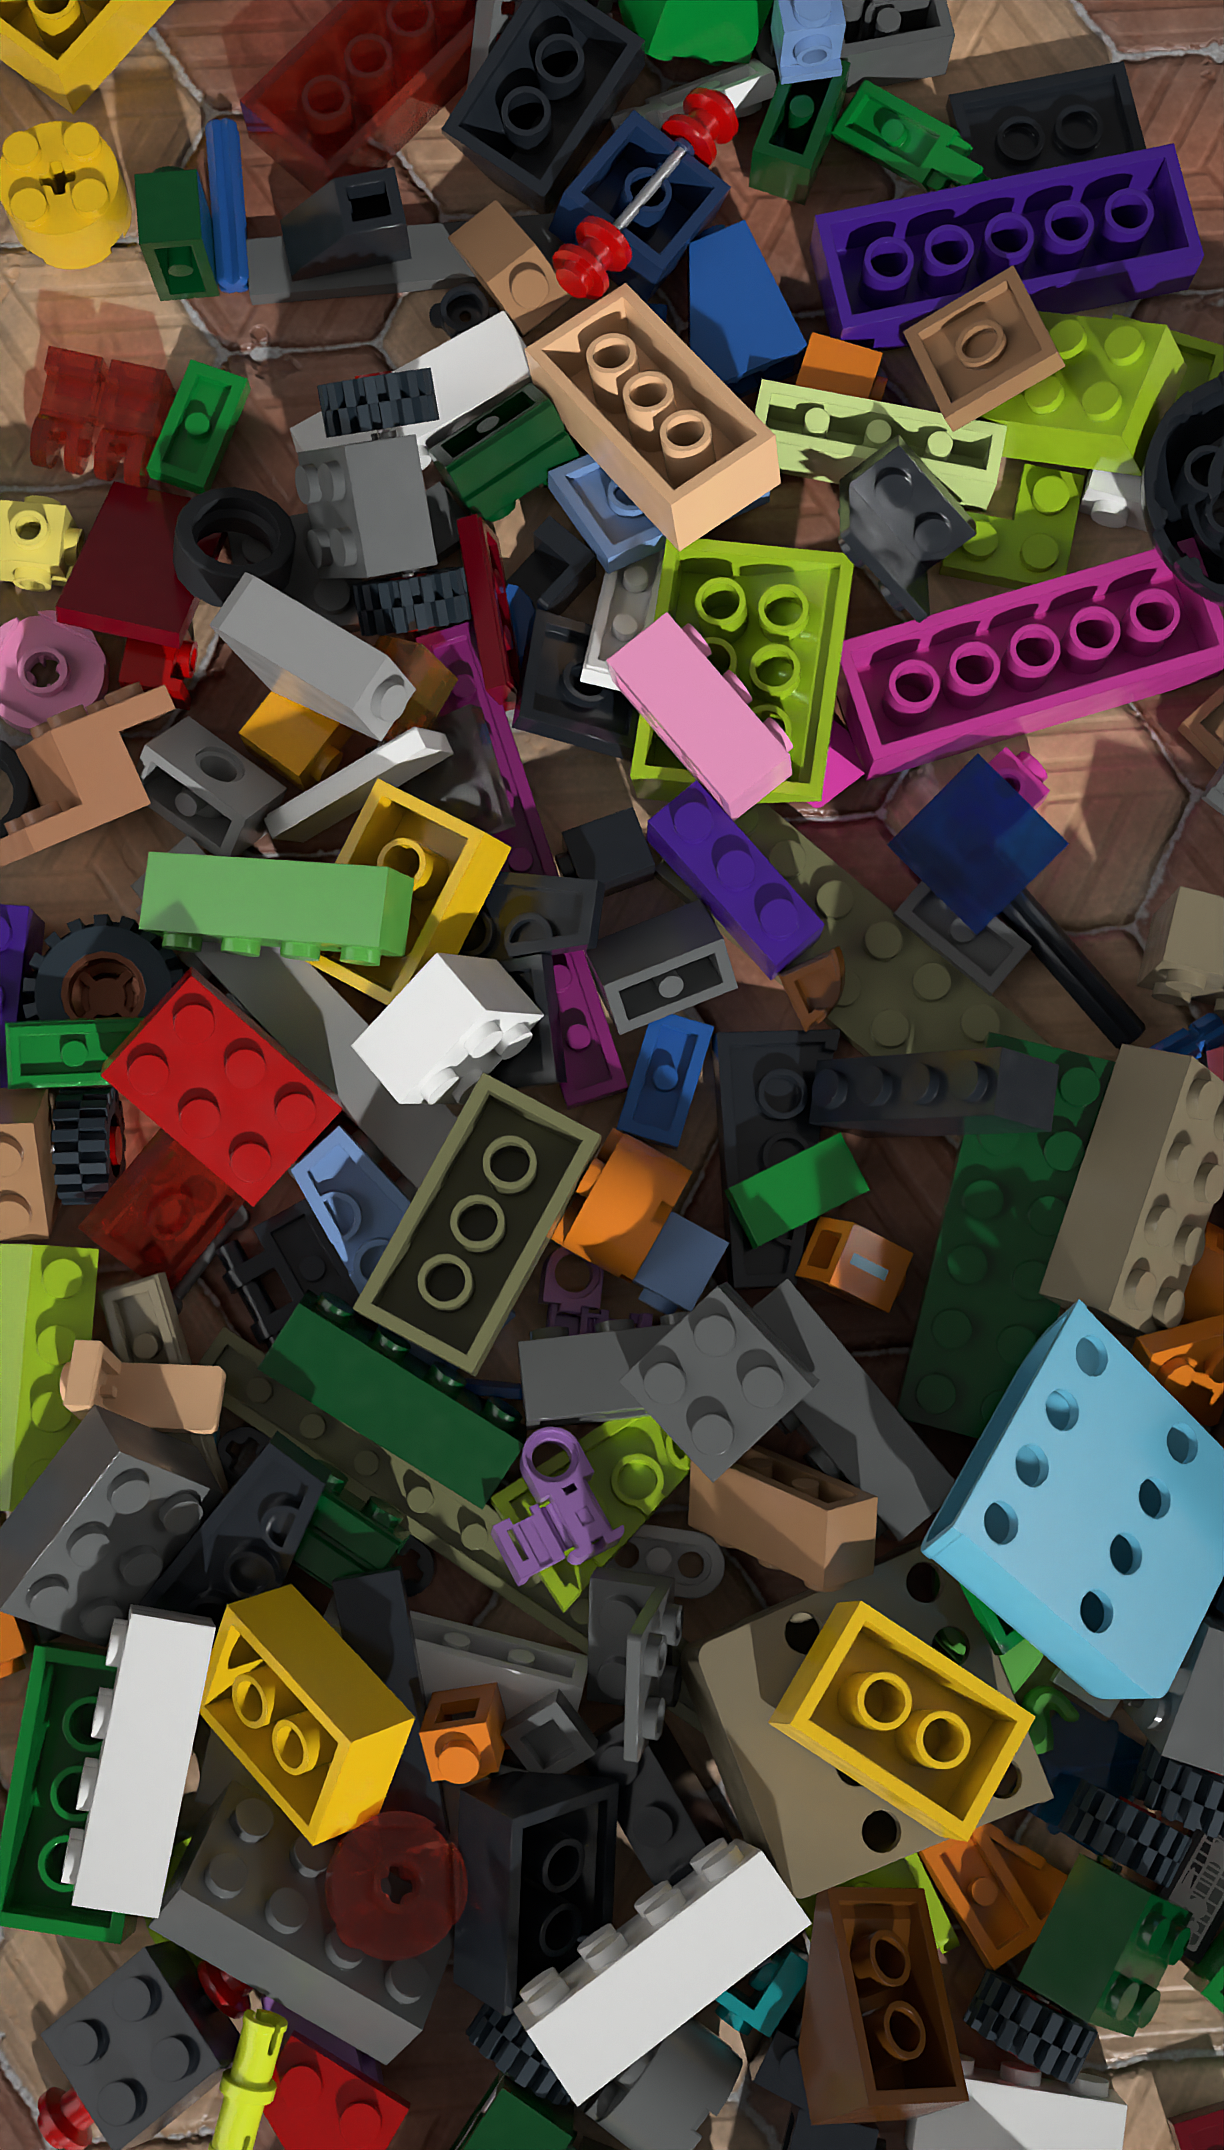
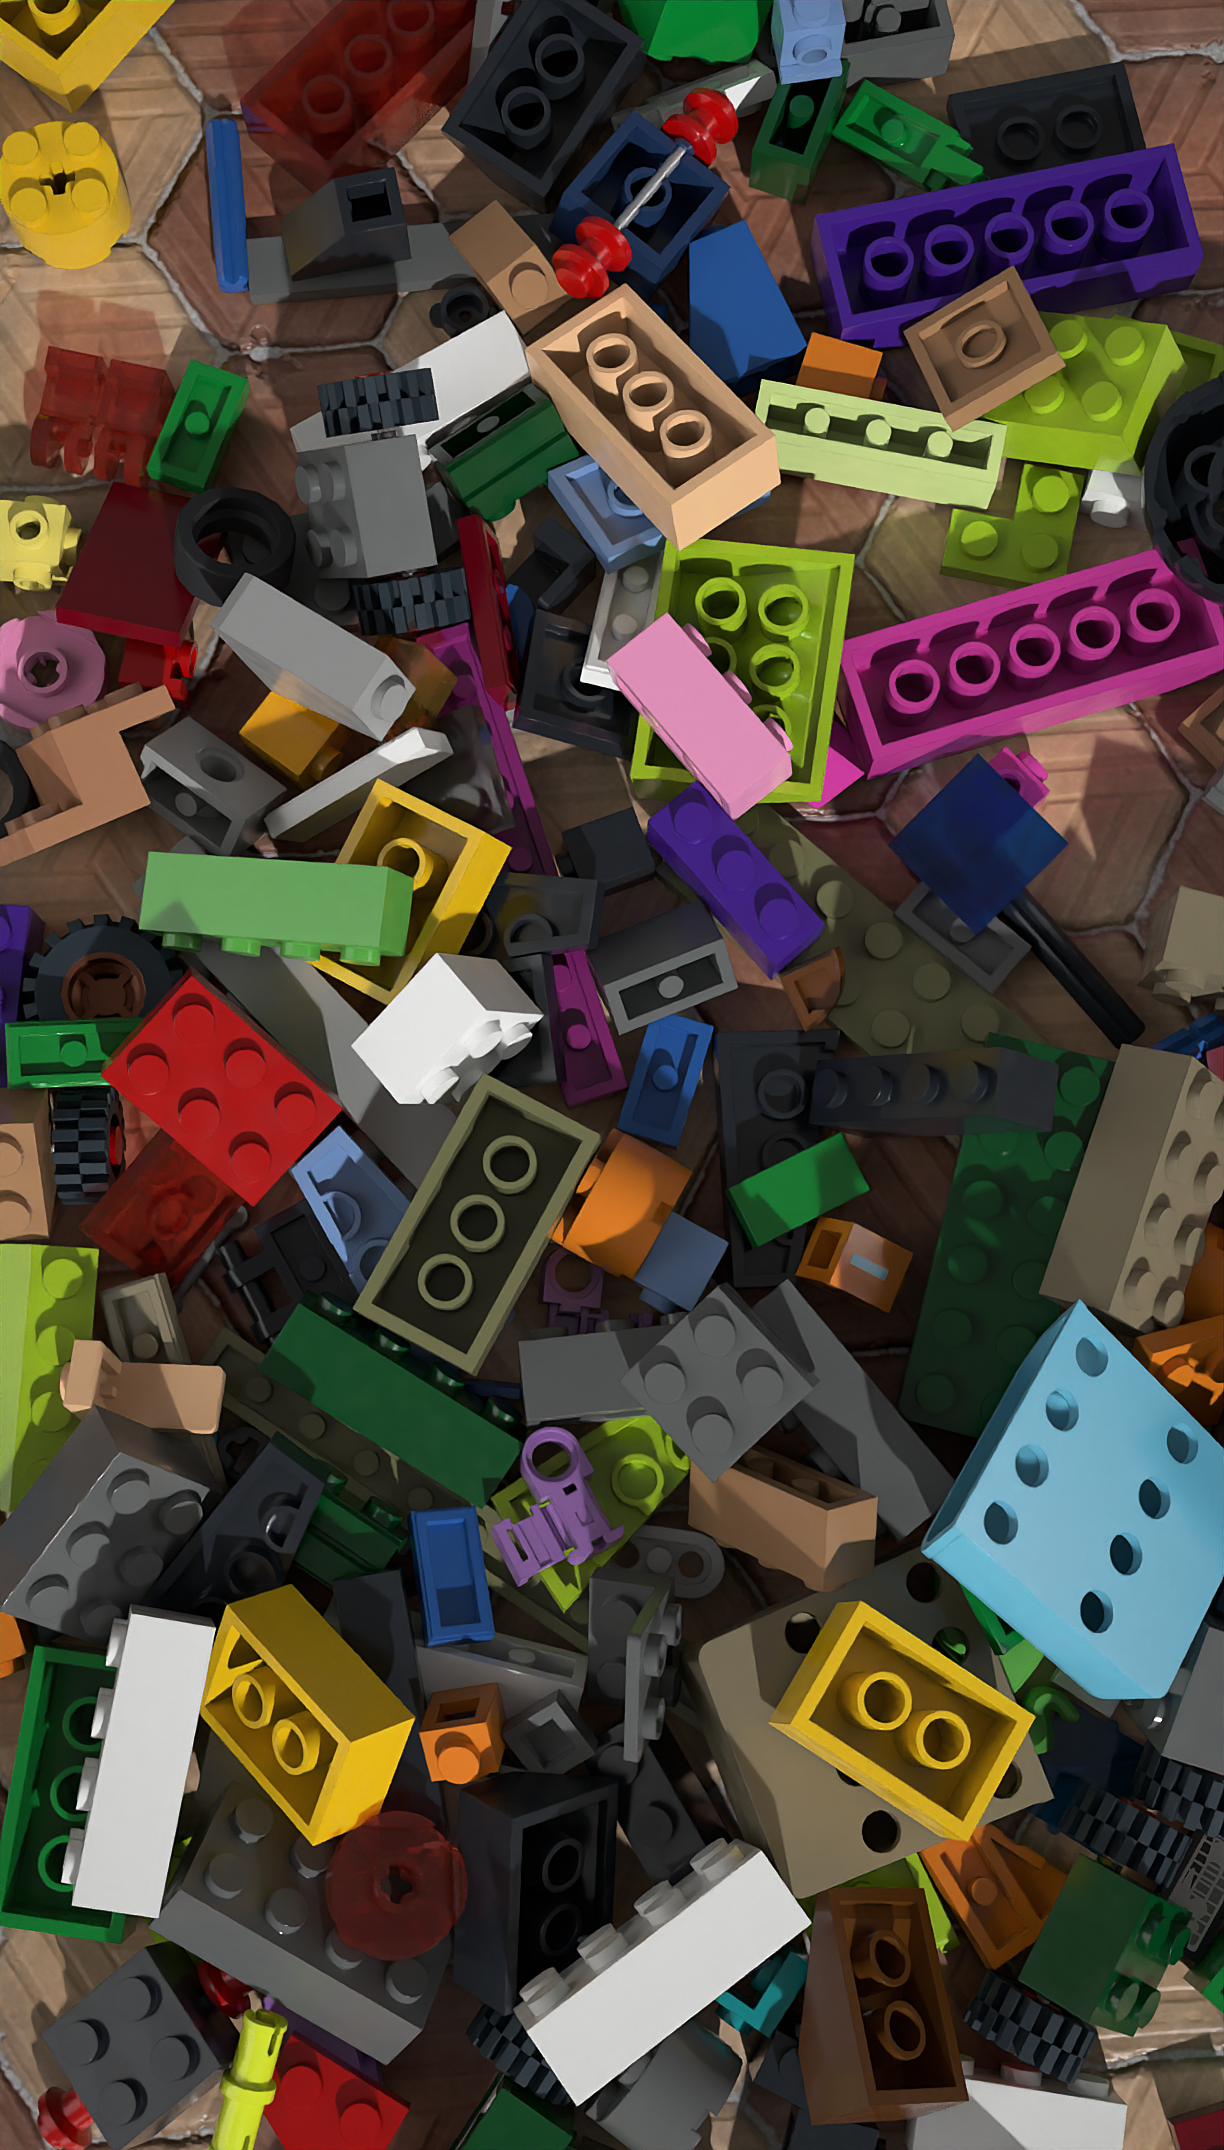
dark green brick [134,166,220,301] -> none
black bracket [838,434,977,623] -> none
none -> blue tile [407,1505,495,1649]

